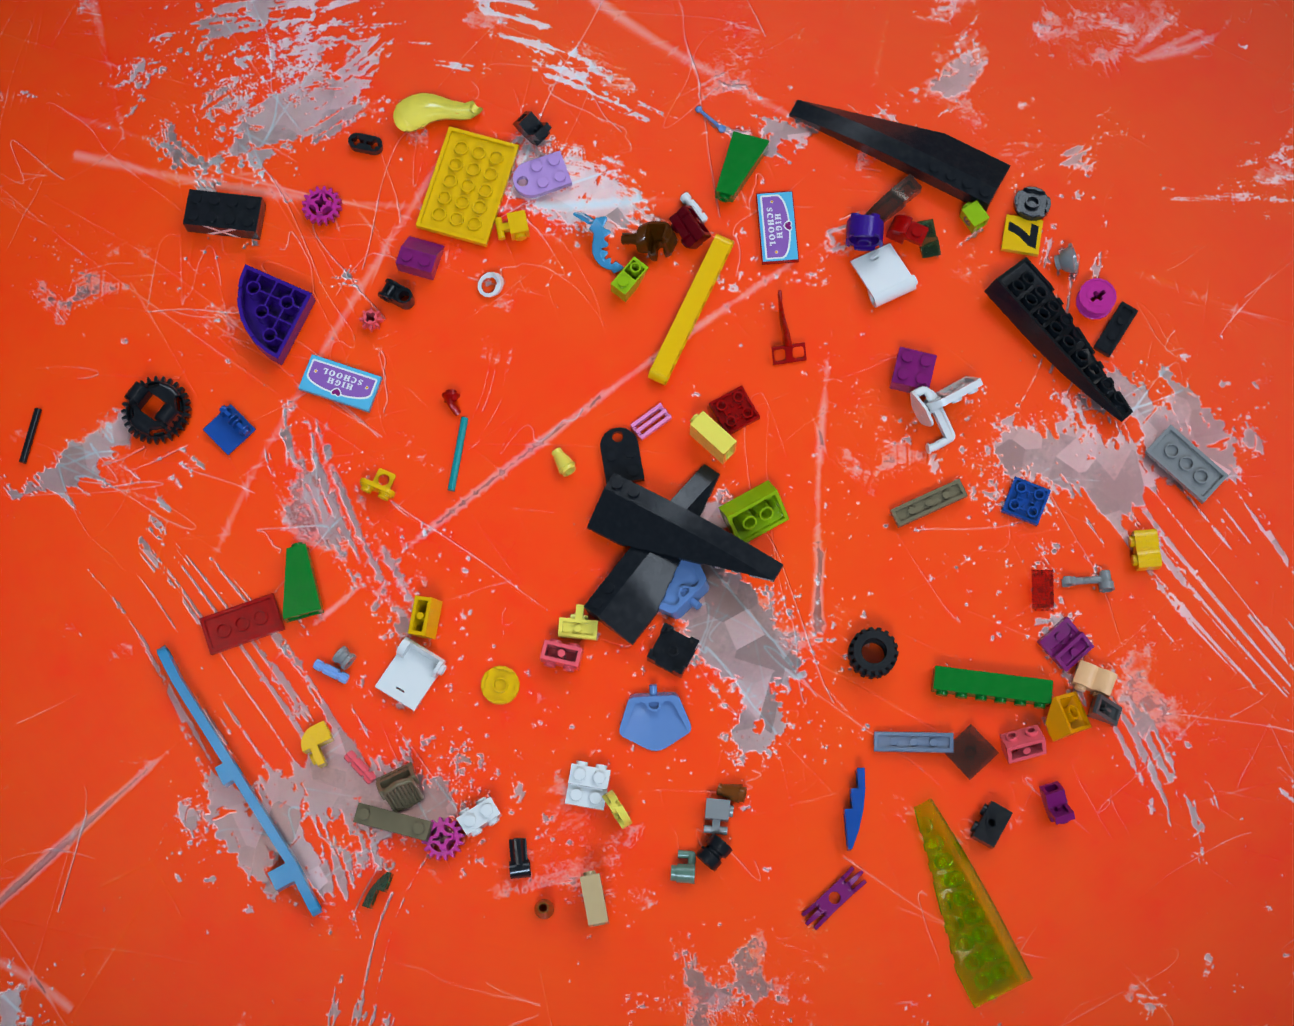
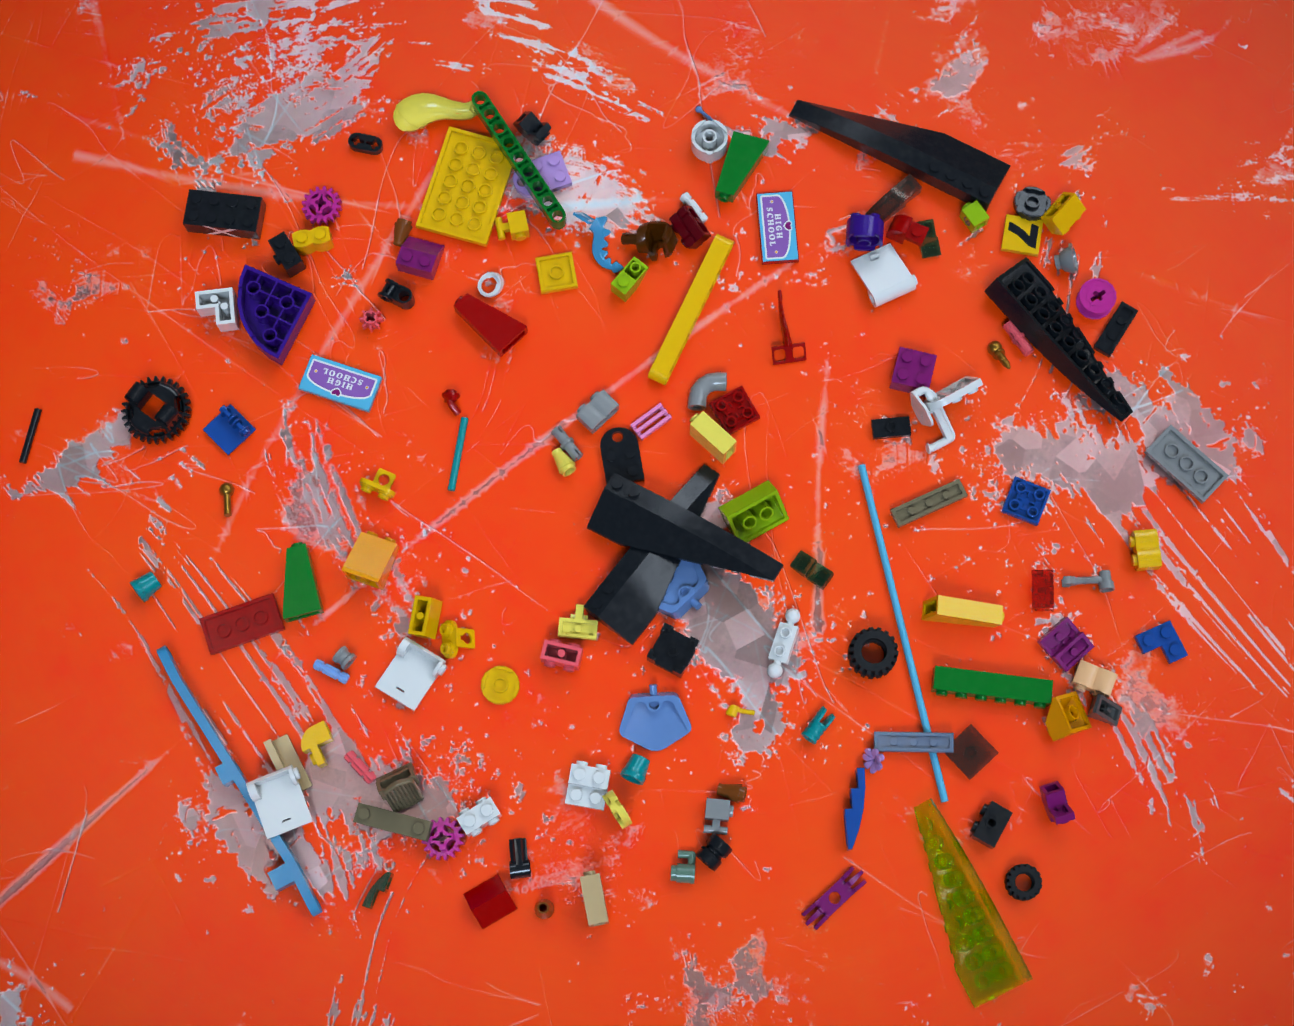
coral brick [1000,725,1047,764] -> none
none -> teal piece [129,571,162,603]
none -> brick [195,287,240,332]
none -> pearl gold bar [219,482,235,517]
none -> white door [246,765,313,839]
none -> tan panel [263,734,312,792]
none -> black brick [268,231,306,278]
none -> yellow brick [292,226,334,255]
none -> light orange slope [342,531,399,590]
none -> dark orange cone [393,218,413,247]
none -> yellow bracket [439,620,475,659]
none -> red slope [453,293,528,357]
none -> red slope [463,874,518,929]
none -> green beam [472,91,567,230]
none -> yellow tile [535,252,578,294]
none -> light grey pin [551,425,583,462]
none -> light grey brick [576,389,620,434]
none -> teal piece [620,754,650,785]
none -> light grey cylinder [687,372,727,411]
none -> white brick [691,119,728,164]
none -> yellow hand [726,705,755,718]
none -> white plate [767,608,801,678]
none -> clear green slope [790,551,834,590]
none -> teal hinge [801,706,835,745]
none -> medium azure piece [858,464,949,803]
none -> lavender plant [862,748,885,774]
none -> black plate [871,416,911,440]
none -> yellow slope [922,595,1005,628]
none -> pearl gold bar [987,341,1011,369]
none -> coral pin [1003,321,1035,357]
none -> black tyre [1004,864,1042,901]
none -> yellow brick [1041,192,1086,235]
none -> blue plate [1134,620,1188,664]

